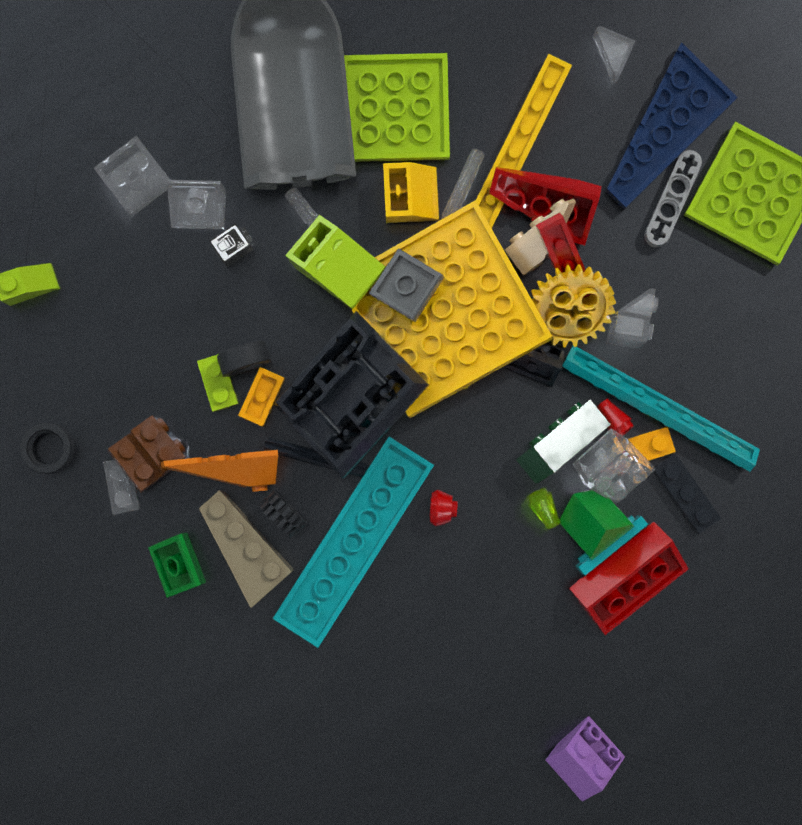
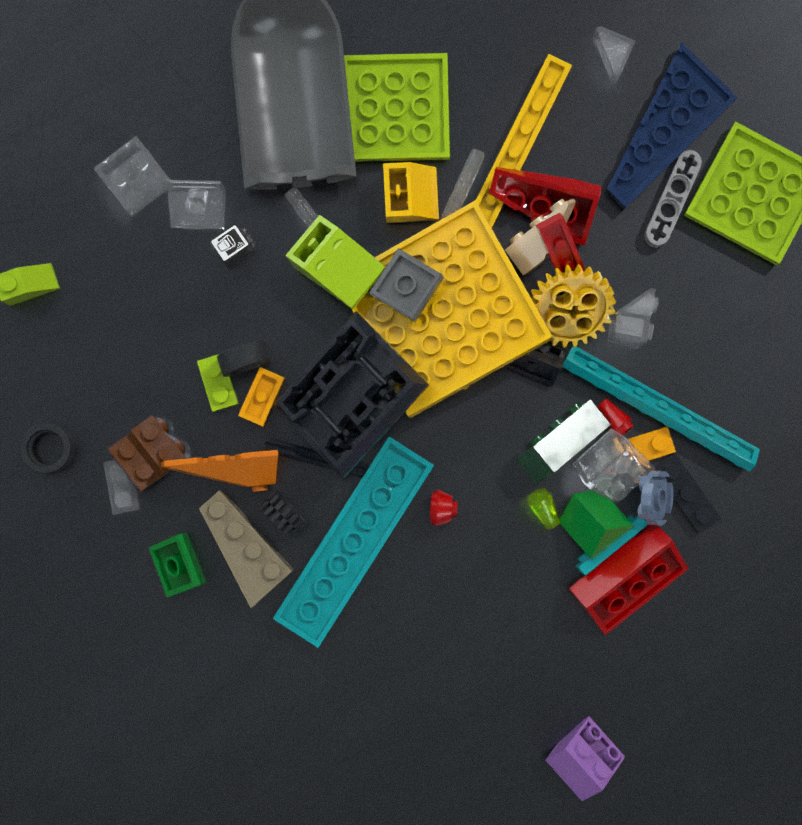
none -> sand blue plate [638,471,673,526]

